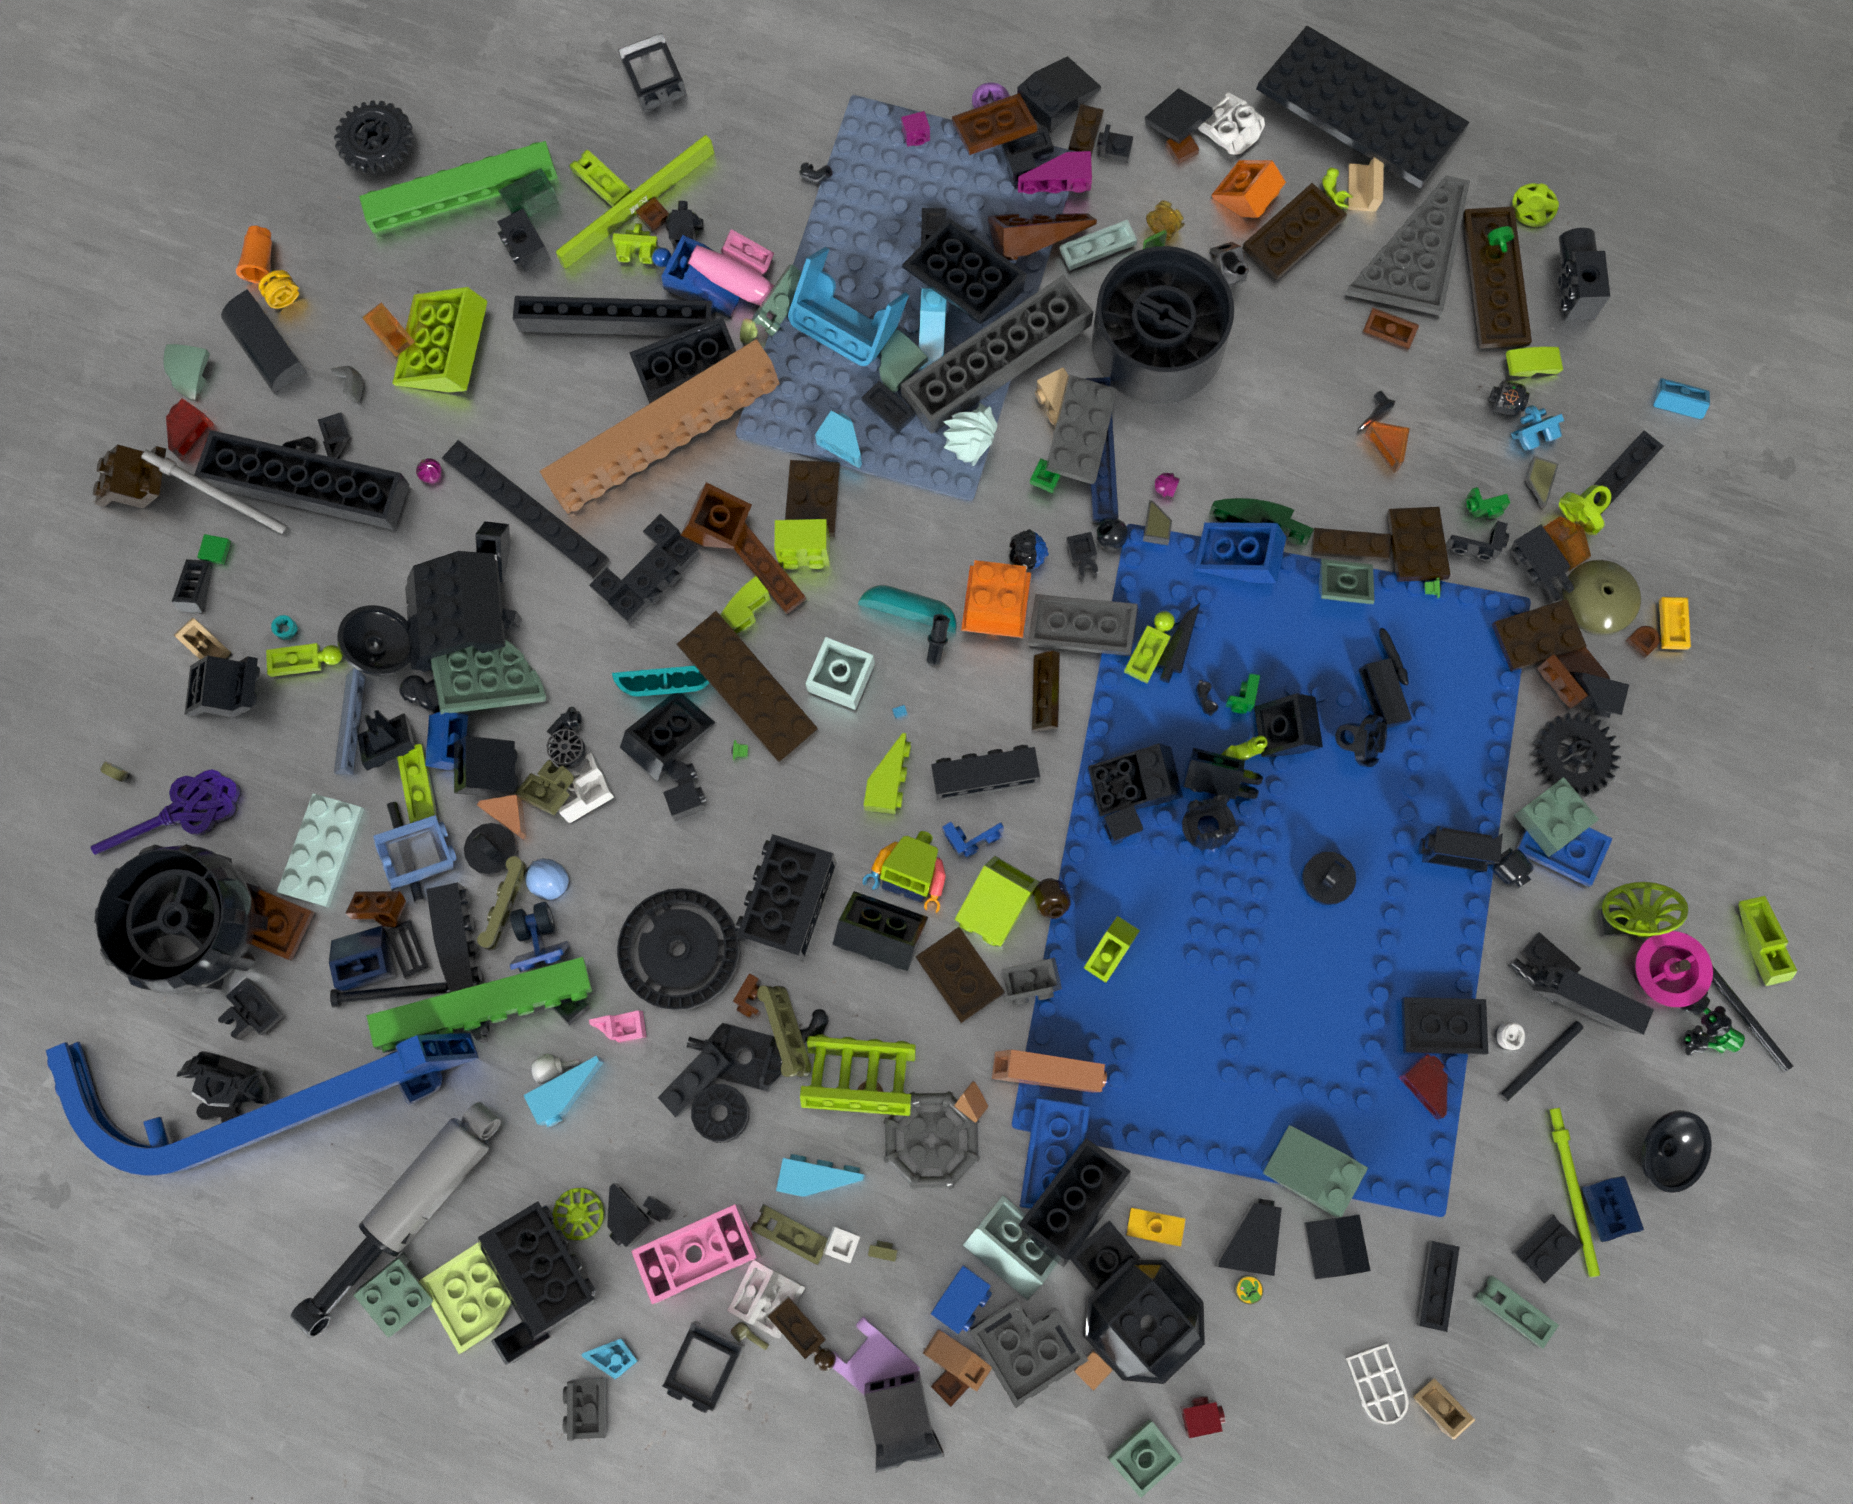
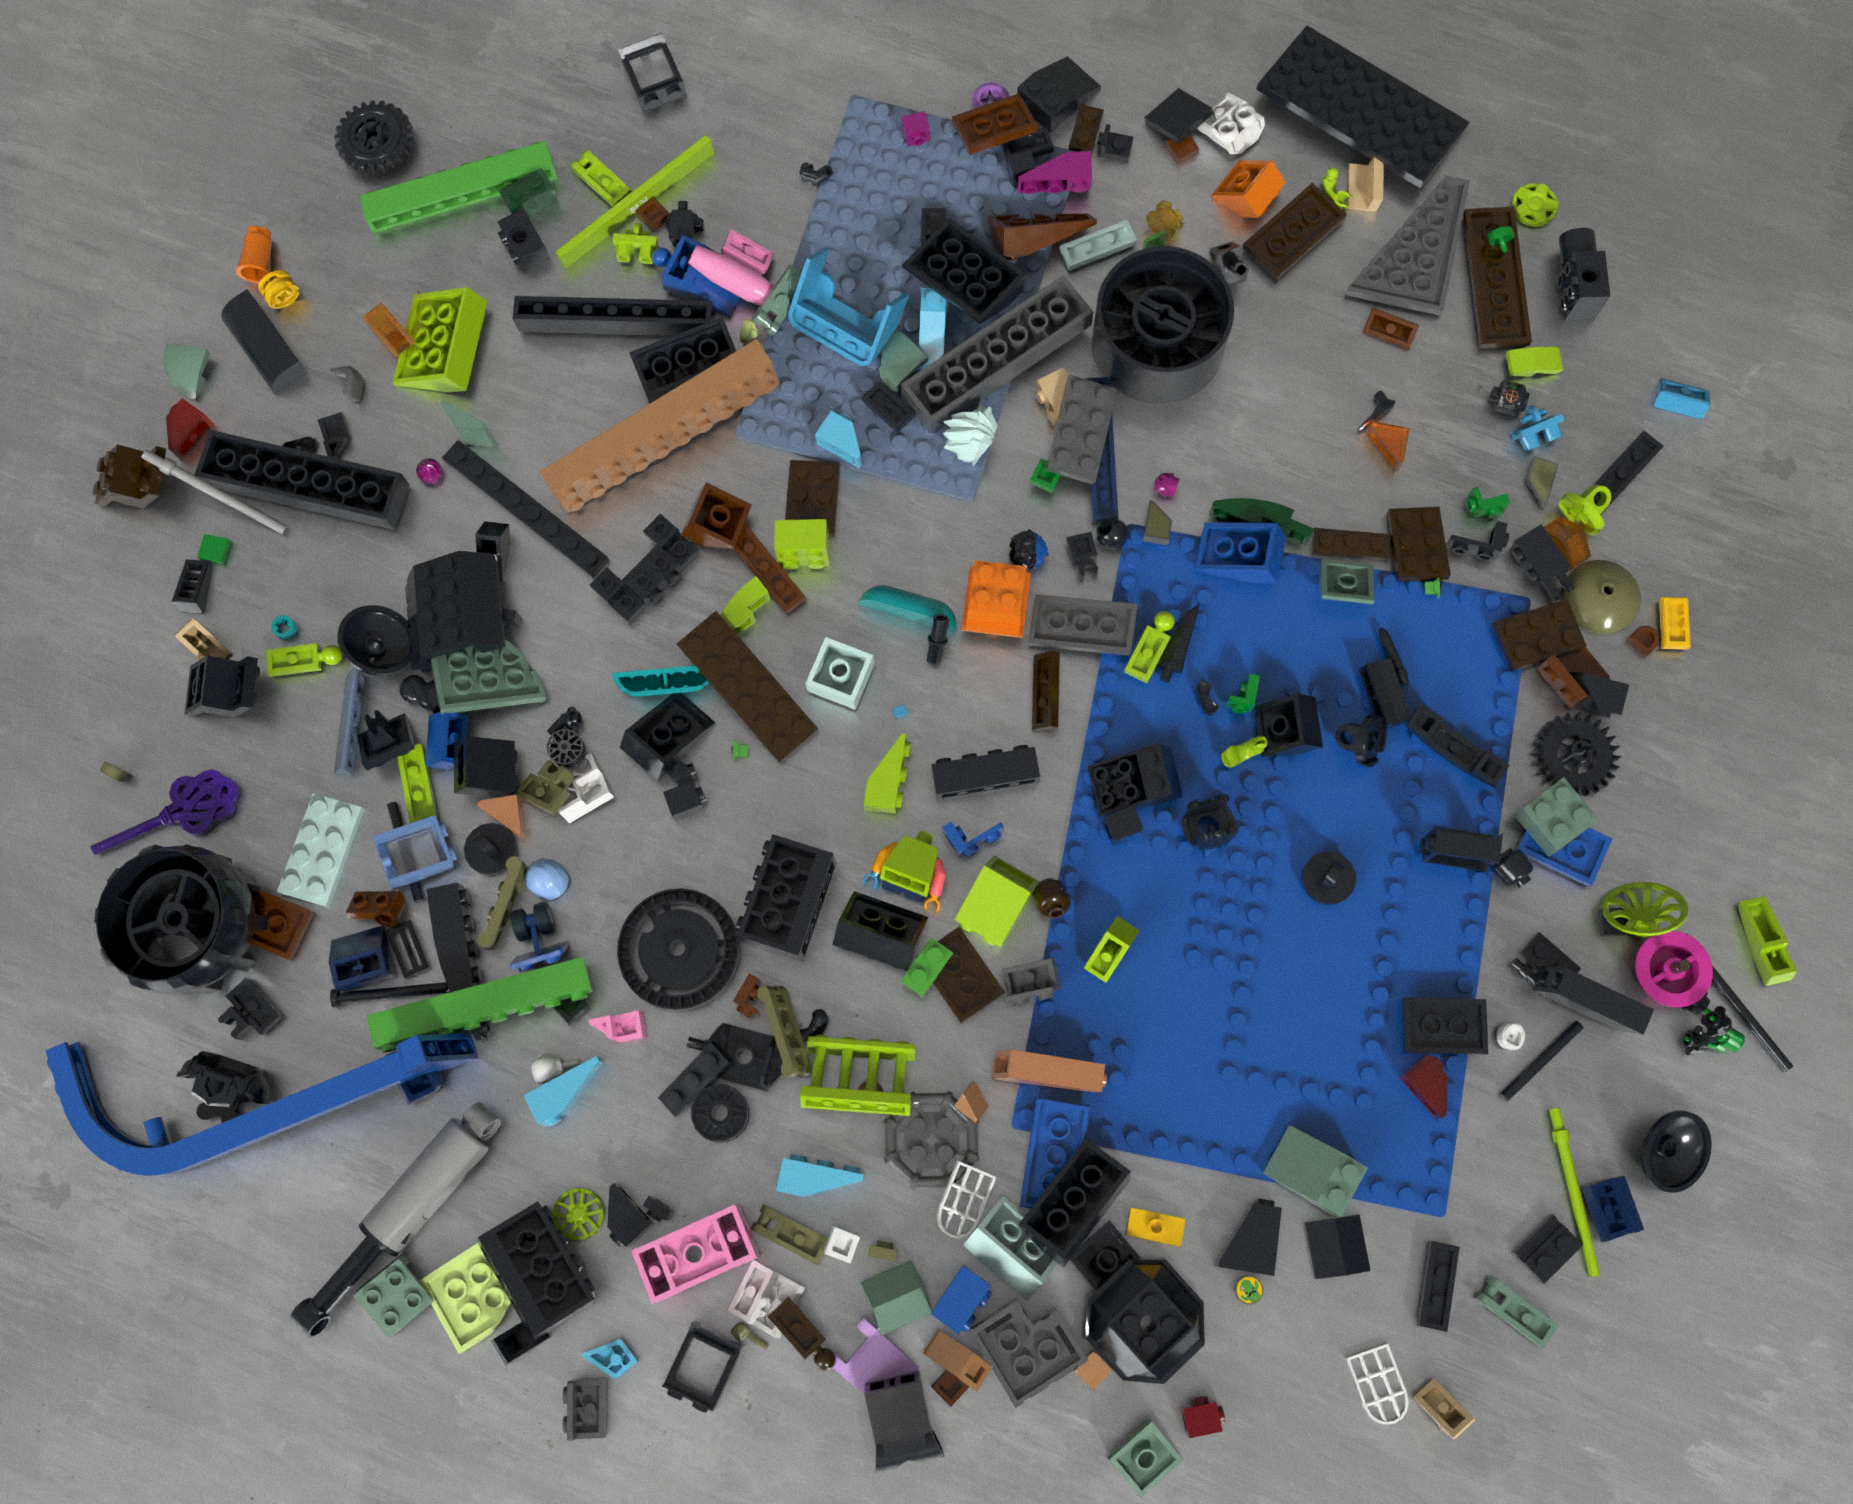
black hinge [1184,748,1263,800] -> none
none -> sand green slope [441,400,497,448]
none -> sand green slope [860,1261,931,1336]
none -> bright green plate [900,937,953,998]
none -> white window [936,1161,996,1238]
none -> black slope [1406,704,1510,787]

